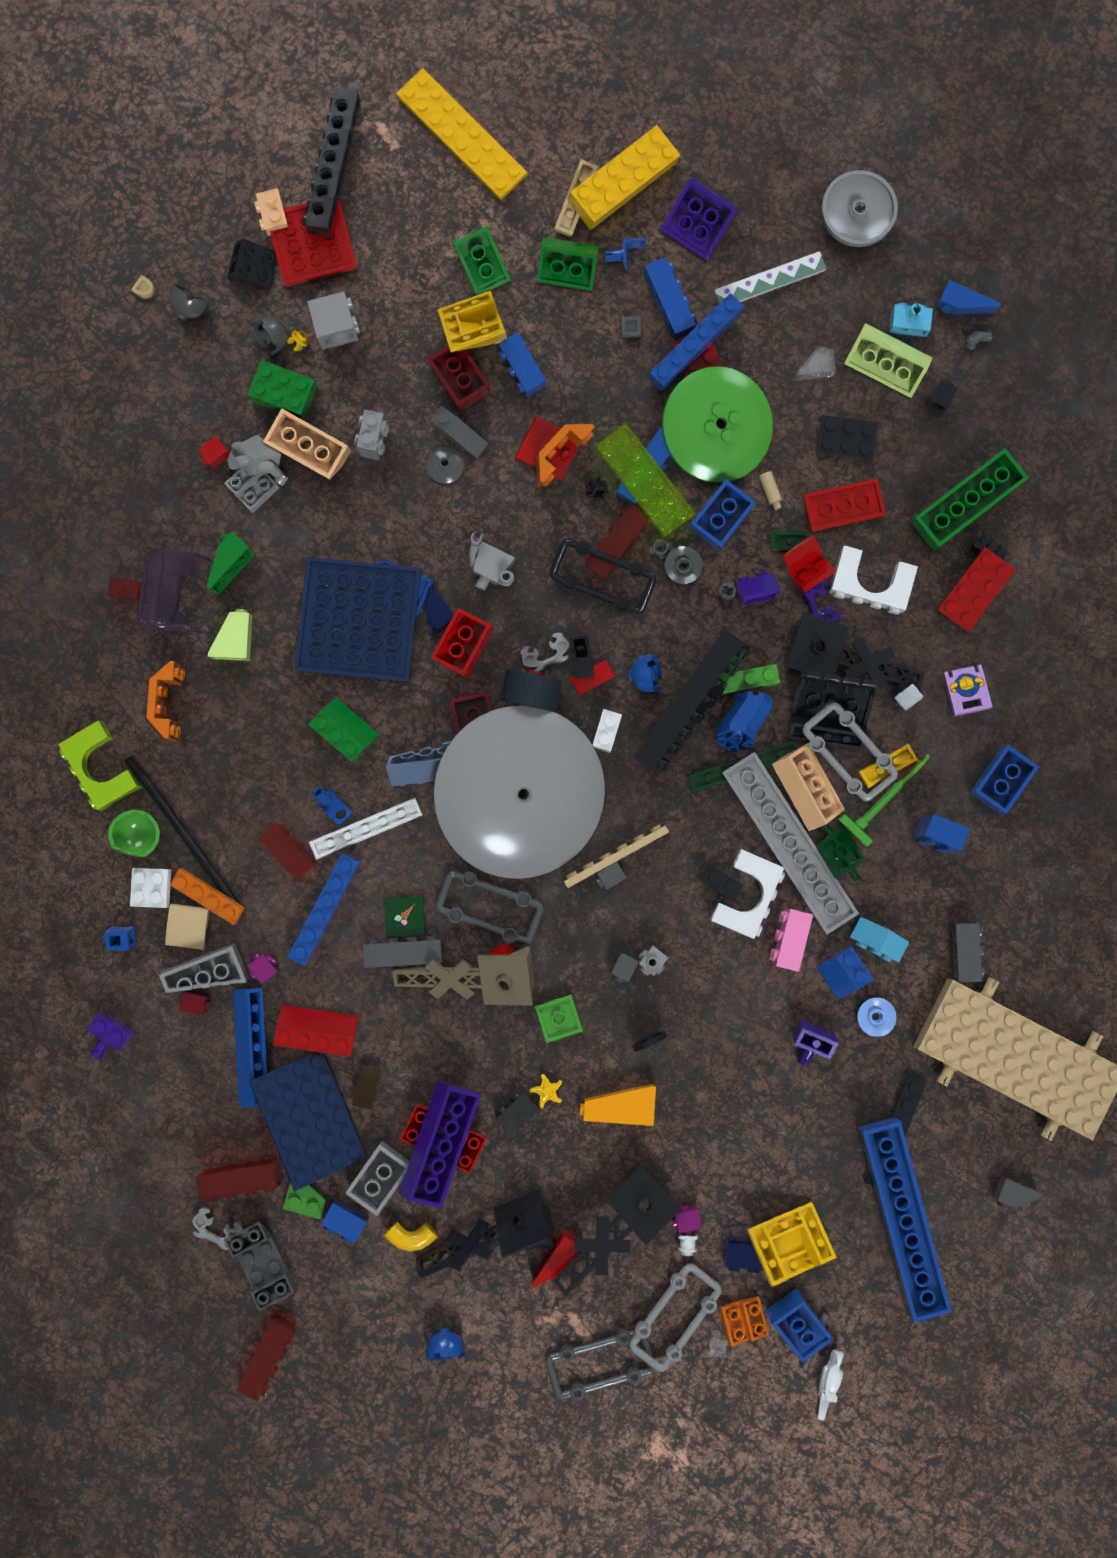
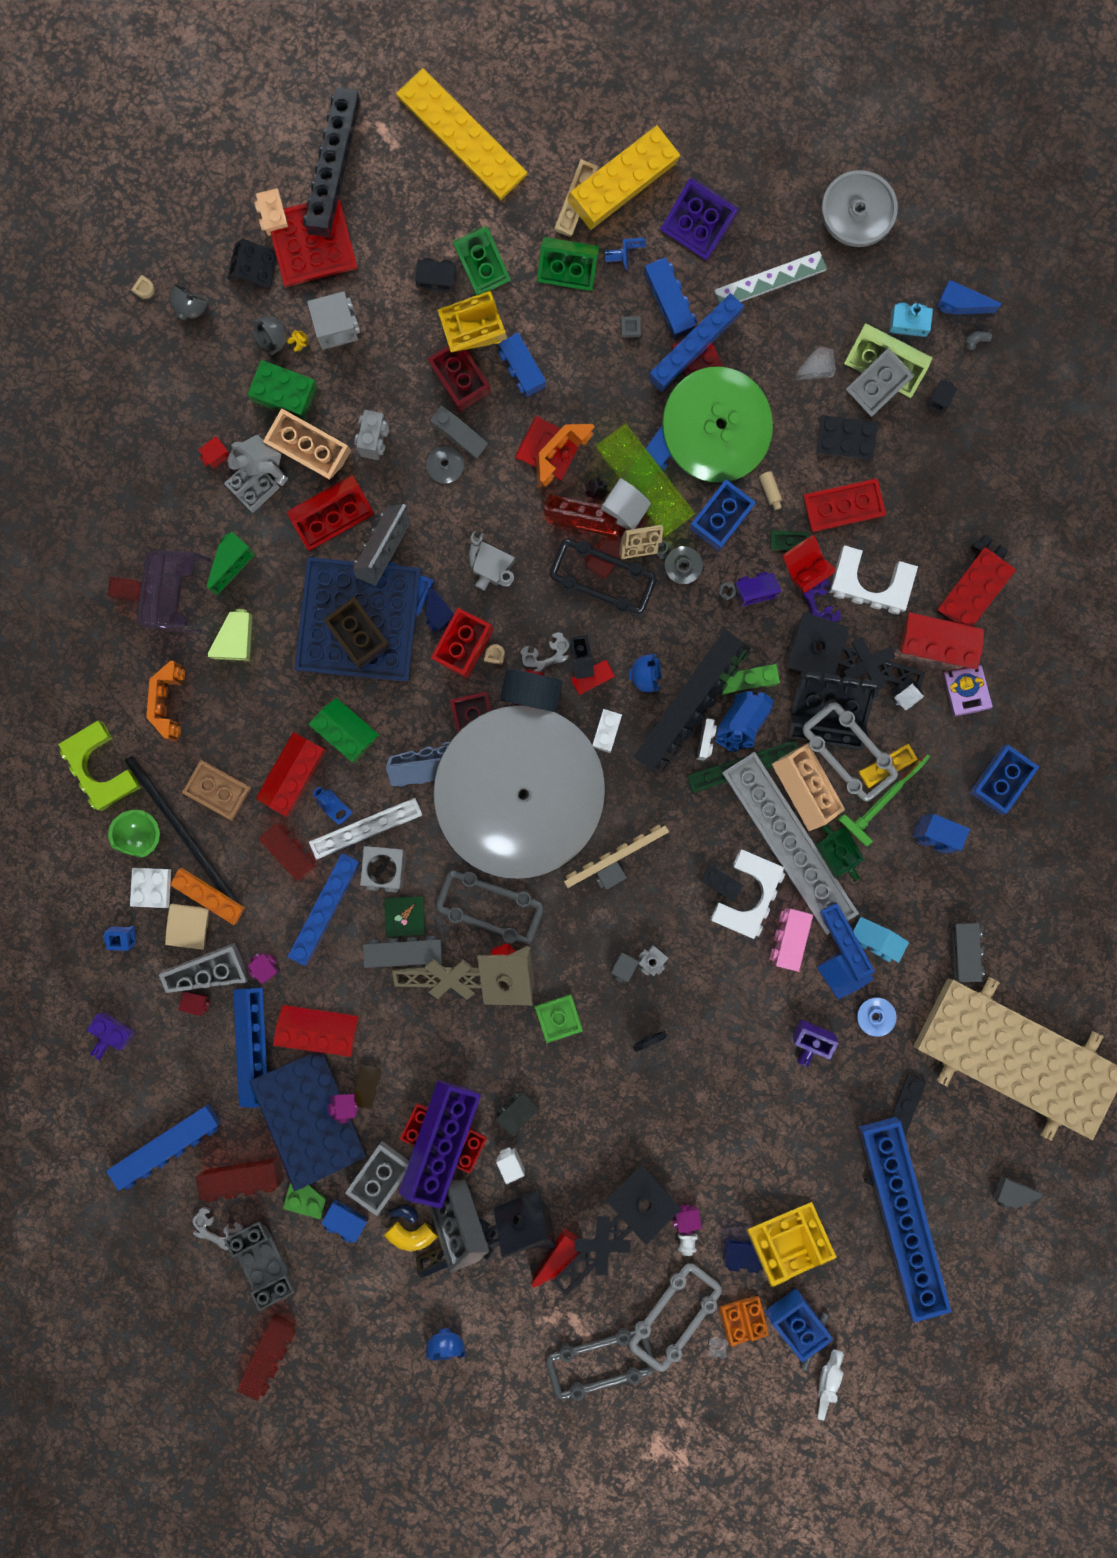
yellow animal [530,1074,562,1108] -> none
light orange slope [580,1084,656,1126] -> none
green brick [911,448,1029,551] -> none
none -> blue brick [106,1104,221,1191]
none -> medium nougat tile [182,760,251,821]
none -> red slope [256,732,327,817]
none -> red slope [286,475,374,551]
none -> dark brown brick [323,597,391,669]
none -> magenta brick [328,1094,358,1123]
none -> dark grey slope [353,504,410,586]
none -> light grey brick [360,846,407,892]
none -> dark blue arm [389,1205,418,1224]
none -> black brick [415,258,457,292]
none -> dark grey slope [429,1180,489,1272]
none -> tan tile [484,644,505,666]
none -> white brick [496,1147,525,1184]
none -> clear red brick [543,494,622,538]
none -> light grey slope [601,478,651,530]
none -> tan slope [619,525,663,559]
none -> white plate [696,719,717,761]
none -> blue tile [819,903,875,981]
none -> light grey plate [846,348,915,417]
none -> red slope [899,612,984,670]

